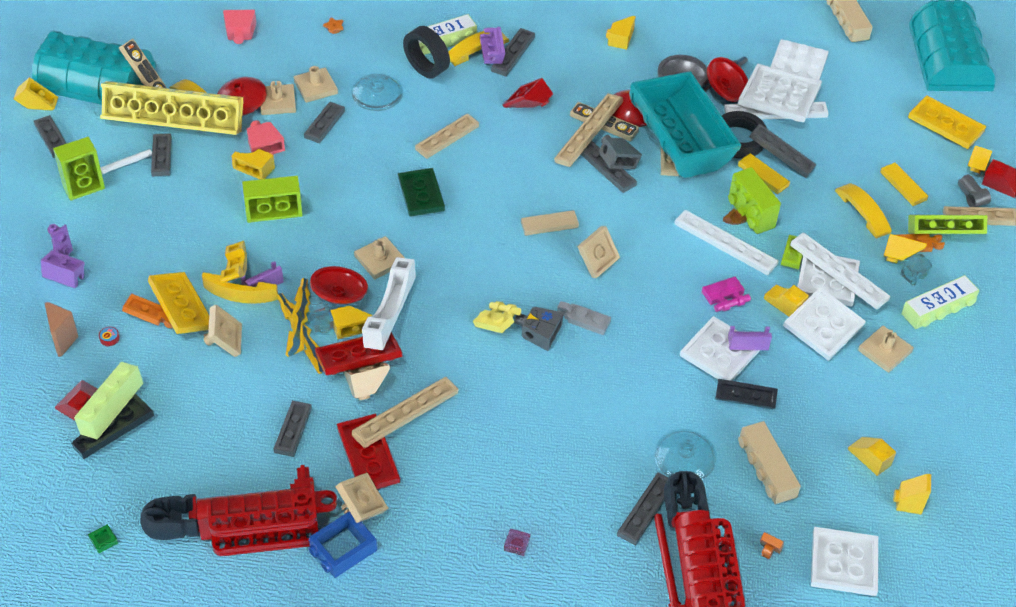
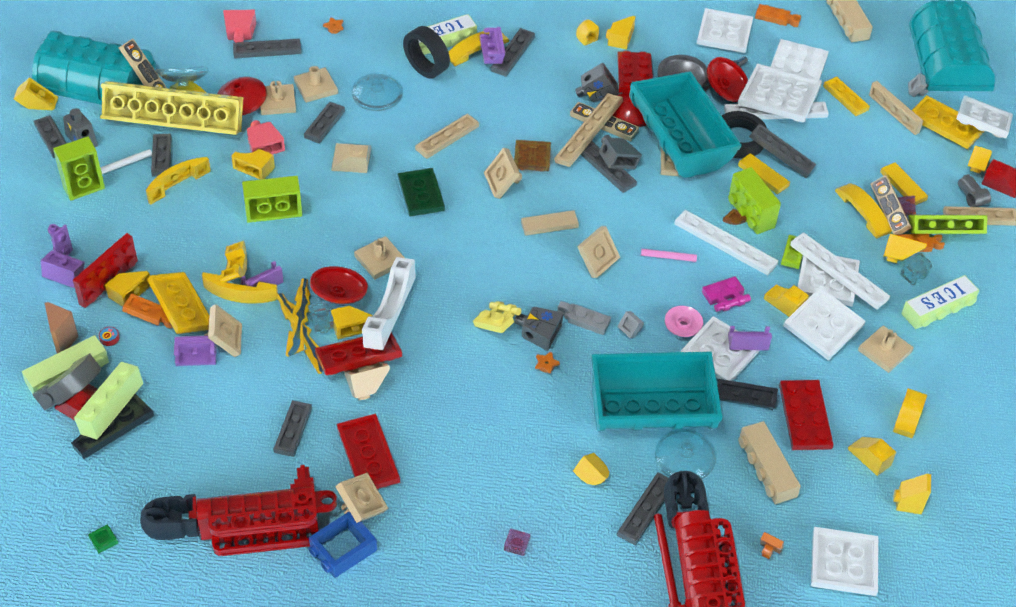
tan tile [352,377,459,448] -> none
red slope [502,78,553,108] -> none
none -> yellowish green brick [22,335,109,394]
none -> dark grey arch [33,353,102,410]
none -> dark grey torso [63,108,98,147]
none -> red plate [73,233,138,308]
none -> yellow slope [105,271,150,307]
none -> yellow slope [146,157,211,205]
none -> clear light blue dish [156,68,209,86]
none -> medium lavender hinge [174,336,217,366]
none -> dark grey tile [233,39,301,58]
none -> tan slope [331,143,371,173]
none -> tan tile [484,148,522,199]
none -> clear orange tile [514,140,551,171]
none -> orange plate [535,352,560,374]
none -> yellow brick [573,453,609,485]
none -> dark grey torso [575,63,619,102]
none -> yellow brick [576,19,599,46]
none -> teal container [591,351,723,431]
none -> red plate [617,51,653,93]
none -> light grey tile [617,311,644,338]
none -> bright pink bar [641,249,697,262]
none -> bright pink dish [665,306,703,337]
none -> white plate [697,8,753,53]
none -> orange plate [755,4,801,27]
none -> red plate [779,380,834,450]
none -> yellow tile [823,76,870,116]
none -> tan tile [869,81,923,135]
none -> tile [870,175,912,235]
none -> yellow arch [893,388,927,439]
none -> clear pink plate [898,196,916,215]
none -> light grey tile [908,73,928,97]
none -> white plate [956,95,1013,138]

